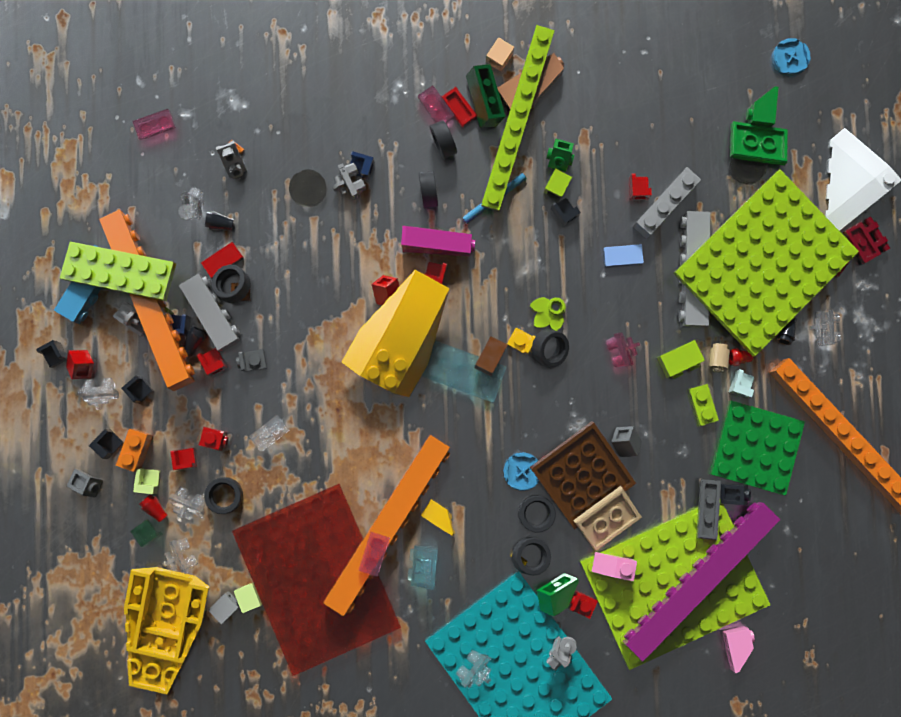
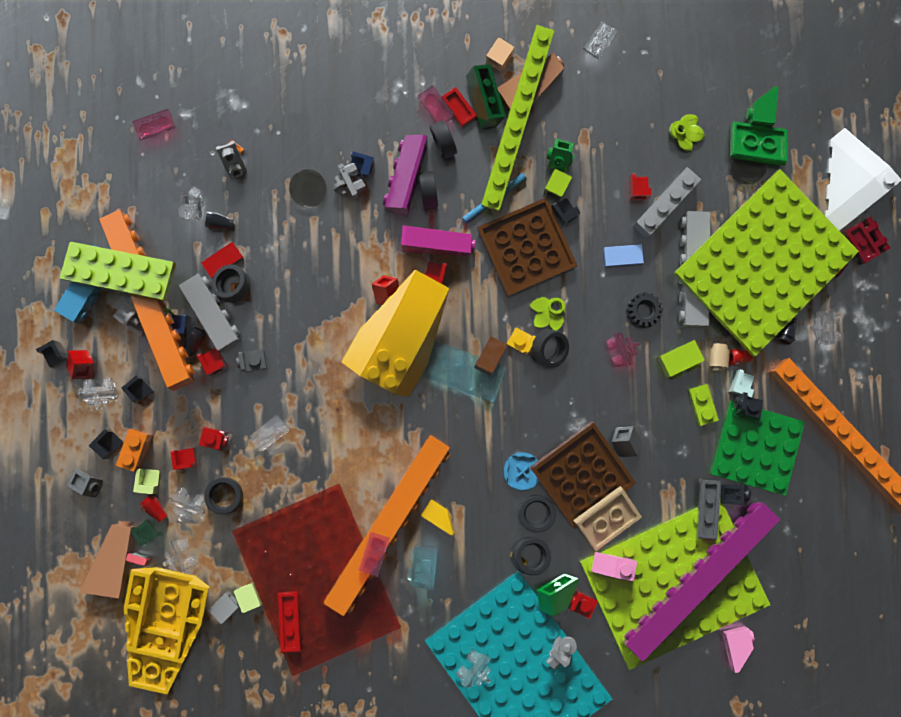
dark azure tile [772,38,811,76] -> none
none -> nougat slope [80,521,136,599]
none -> coral tile [126,552,152,566]
none -> red tile [278,591,301,653]
none -> magenta slope [383,135,428,217]
none -> reddish brown plate [477,197,578,297]
none -> clear hips [583,20,618,59]
none -> black tyre [626,292,663,328]
none -> lime plate [669,114,705,151]
none -> black bracket [734,392,763,420]

